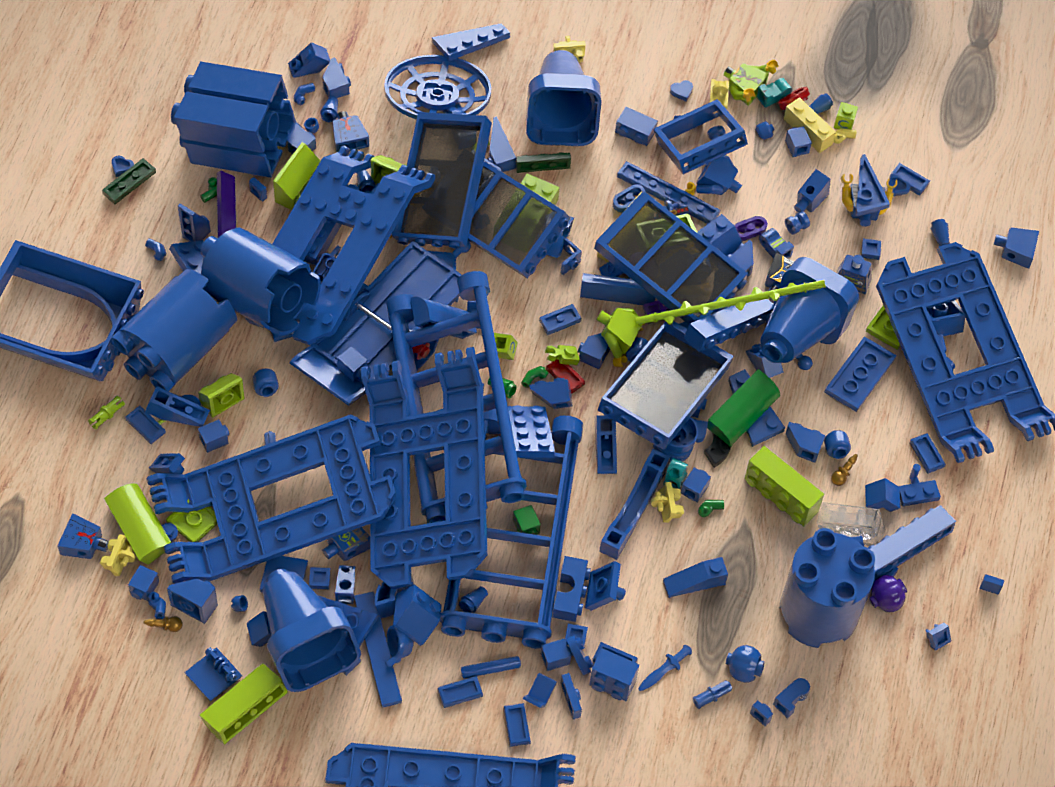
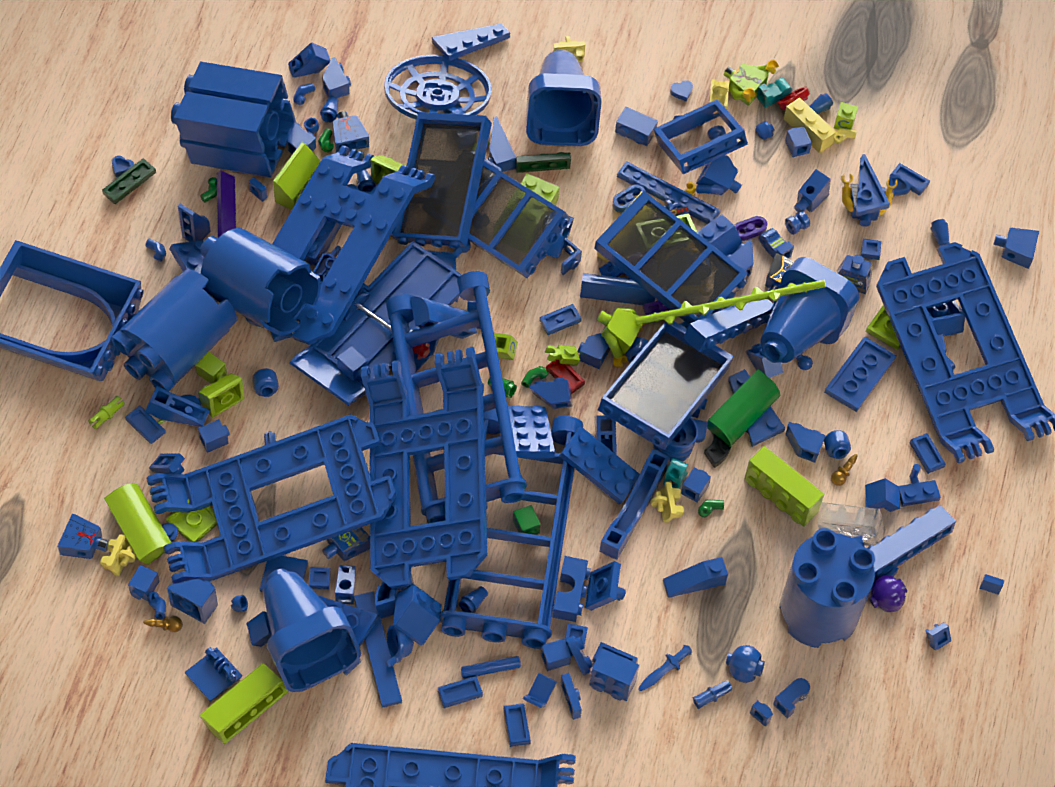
none -> lime brick [196,352,227,384]
none -> green arm [318,128,334,152]
none -> blue plate [559,426,640,505]

